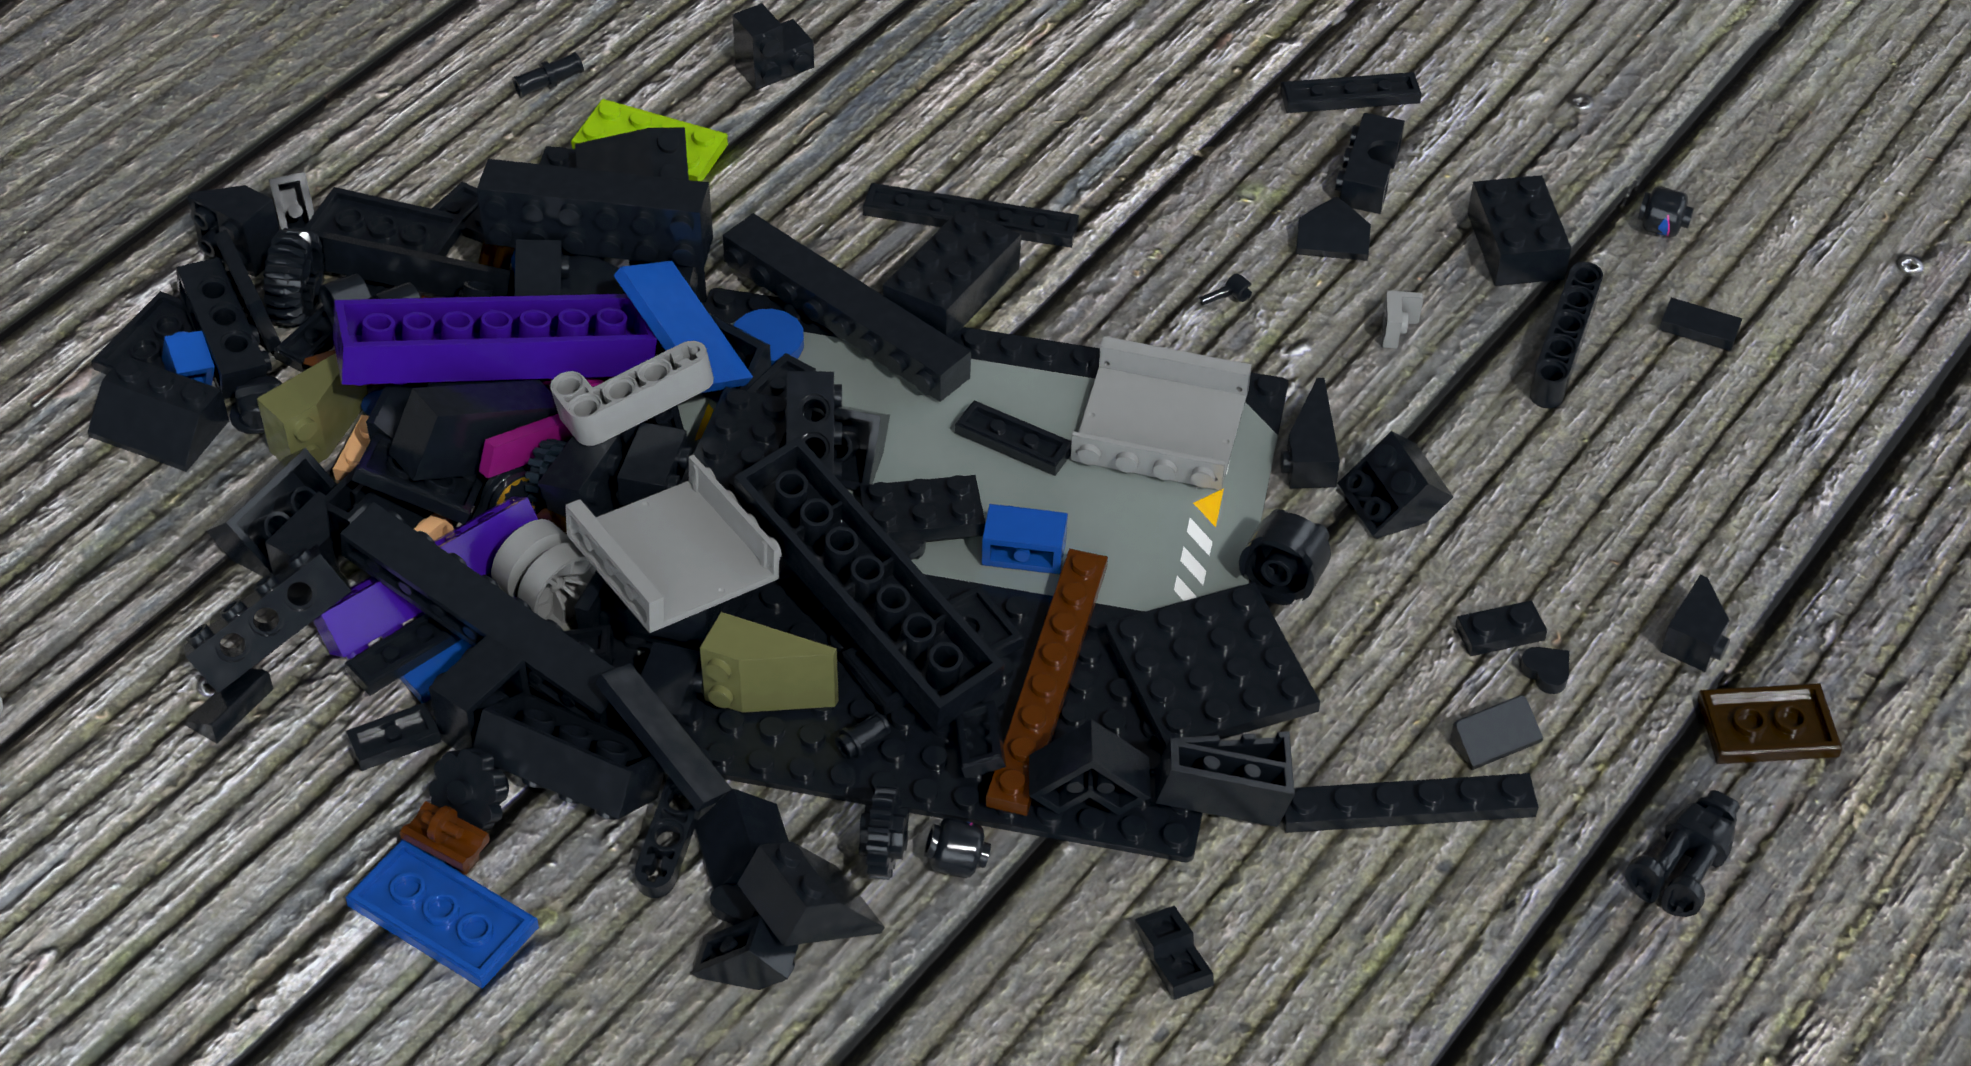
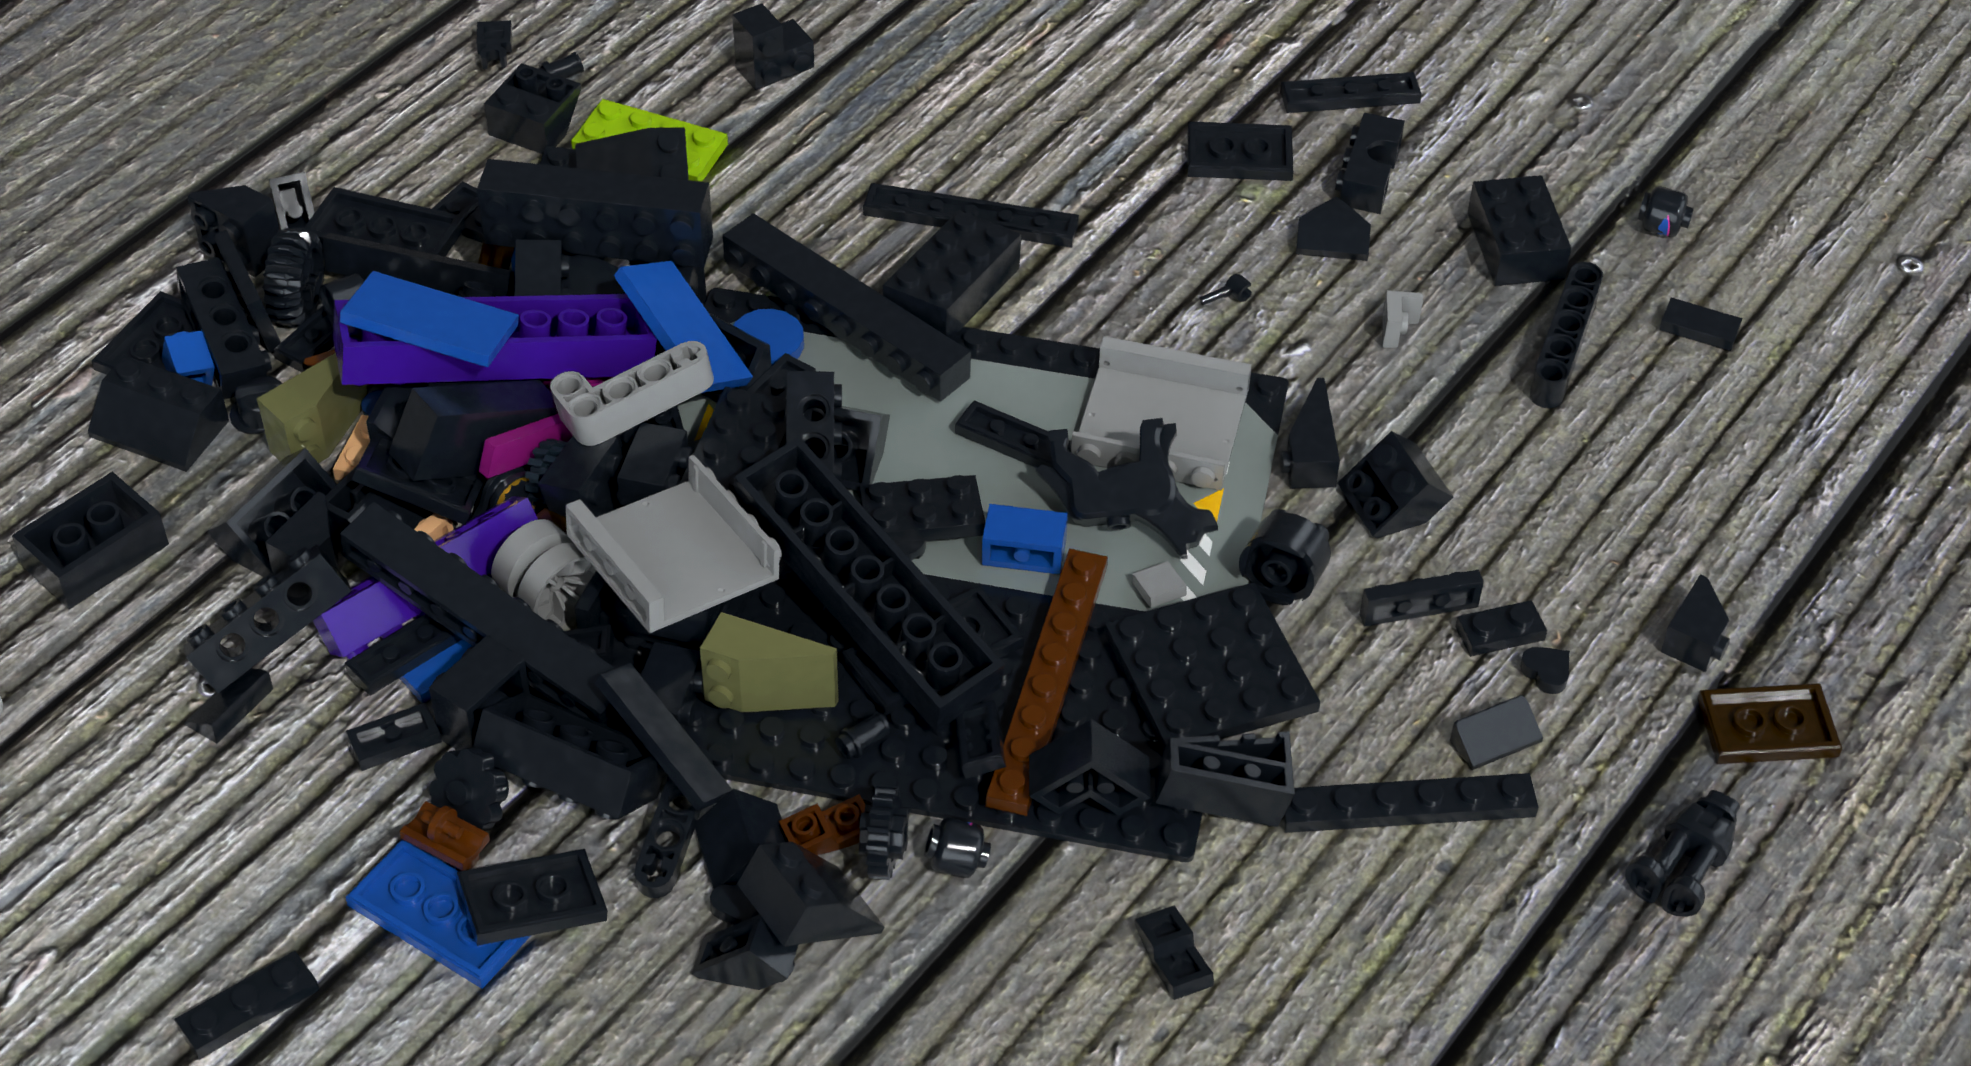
none -> black brick [12,471,169,610]
none -> black plate [174,951,319,1060]
none -> blue tile [340,271,519,367]
none -> black tile [457,849,608,946]
none -> black plate [476,20,512,69]
none -> black slope [484,63,581,154]
none -> reddish brown slope [779,794,865,855]
none -> black animal [1036,418,1218,559]
none -> light grey tile [1133,561,1187,608]
none -> black tile [1187,121,1294,181]
none -> black plate [1359,569,1484,627]

